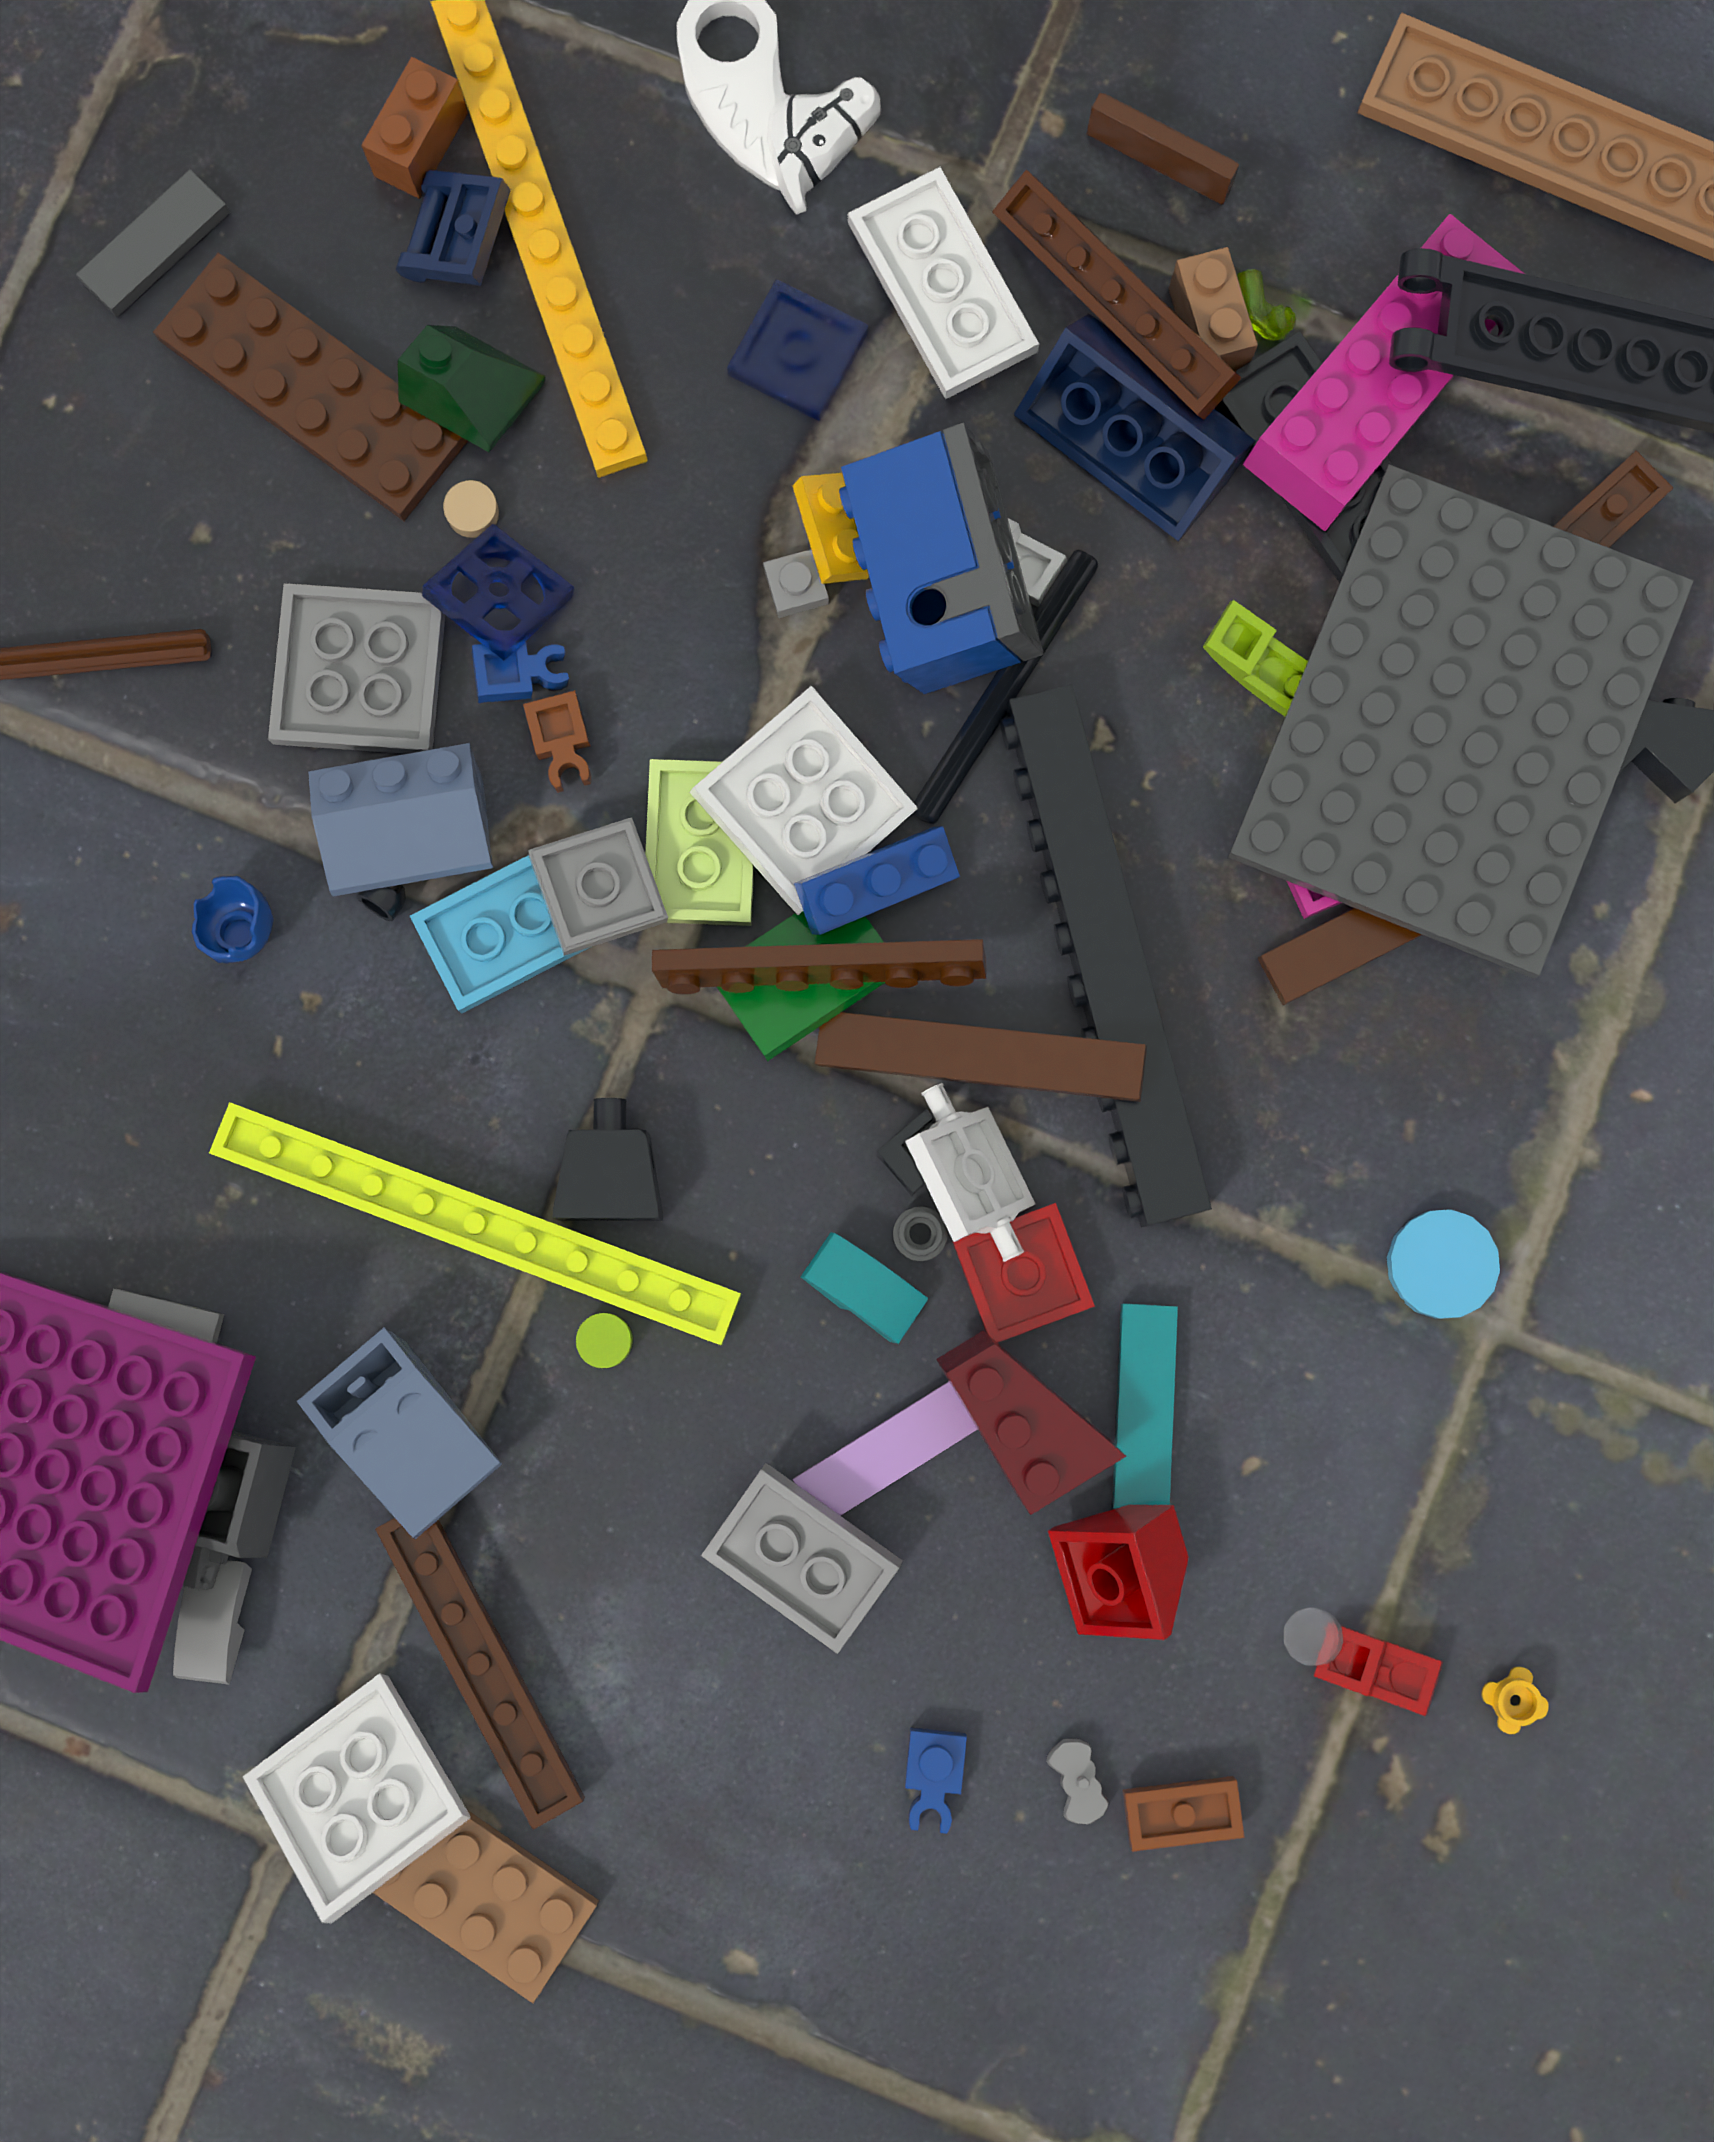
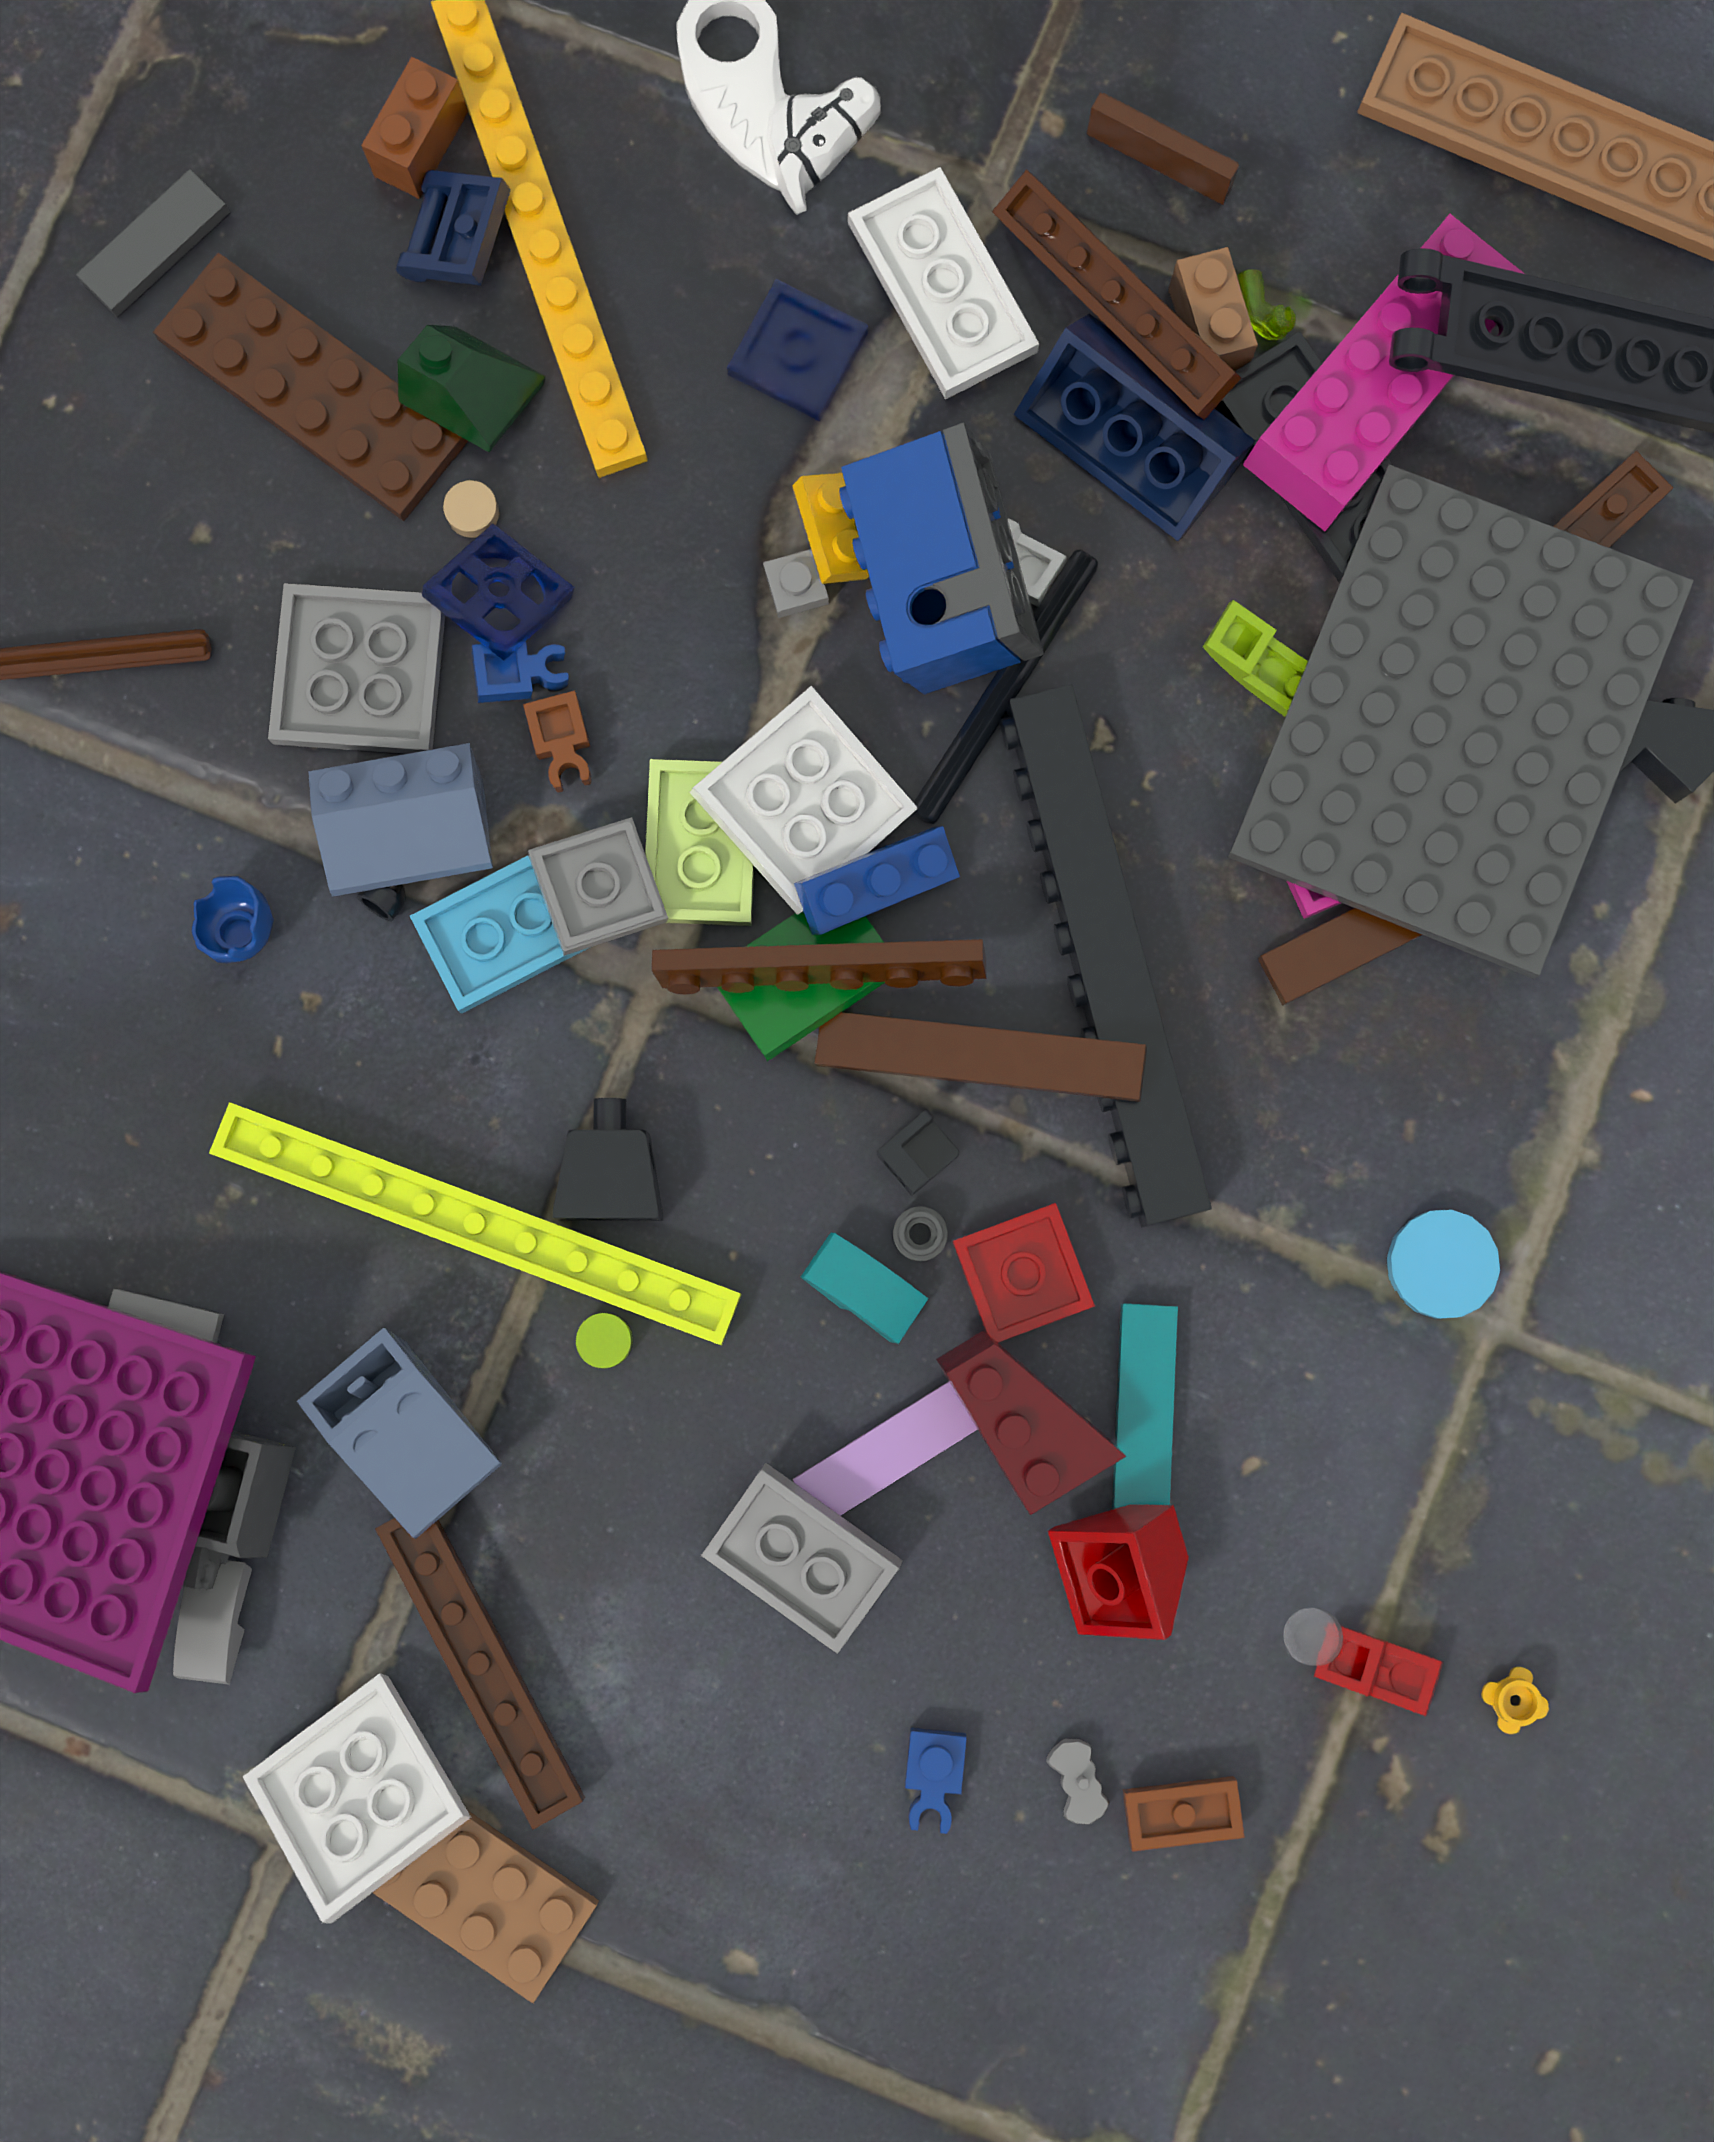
white plate [905,1083,1035,1262] -> none

